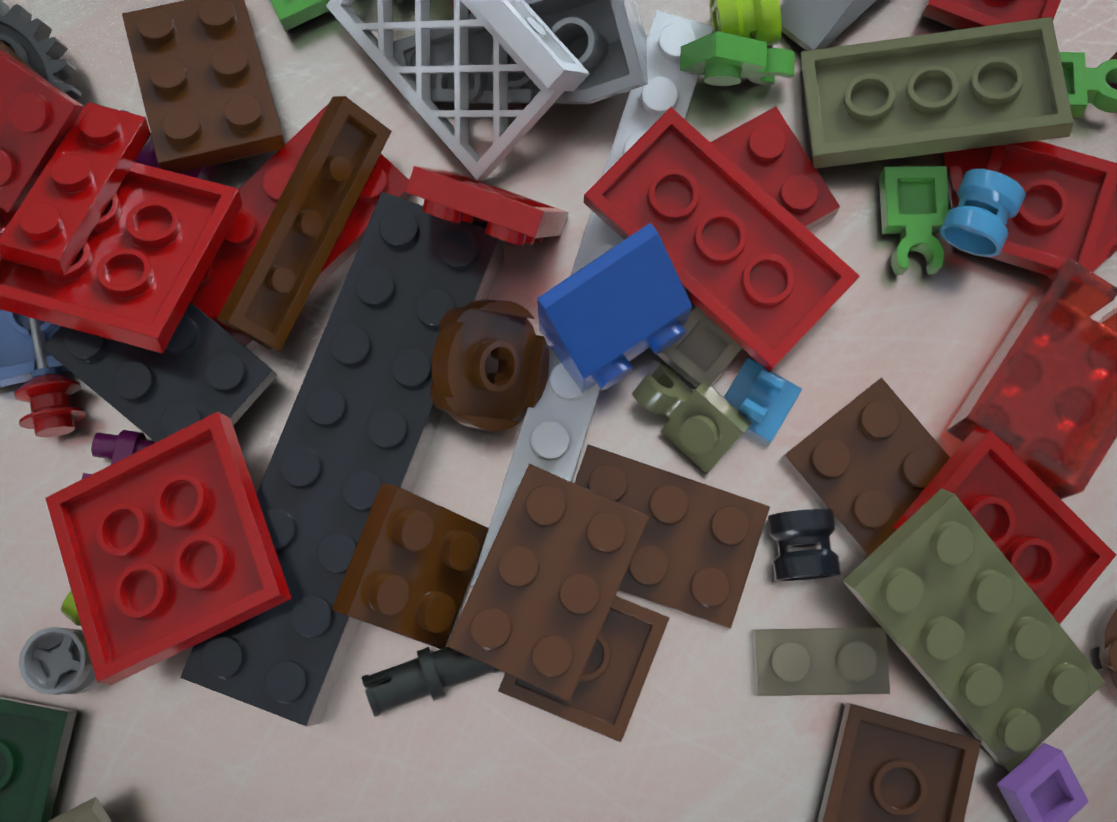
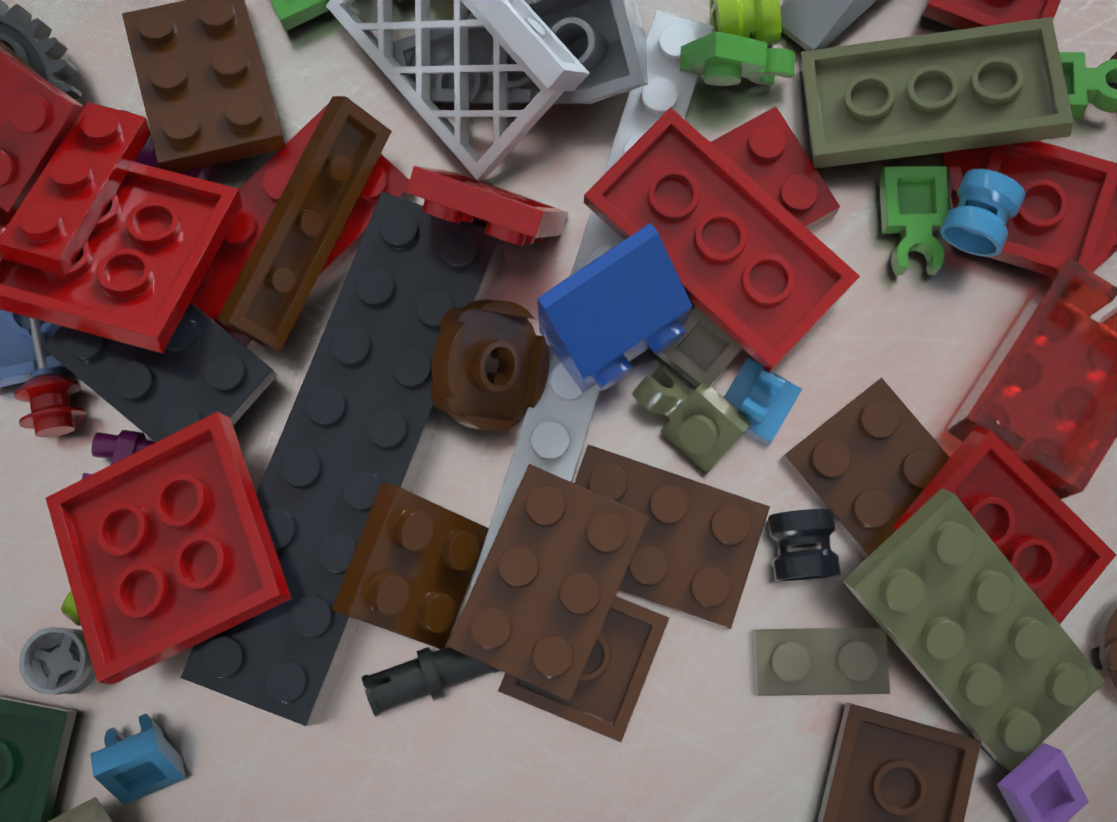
none -> dark azure tile [90,714,186,805]

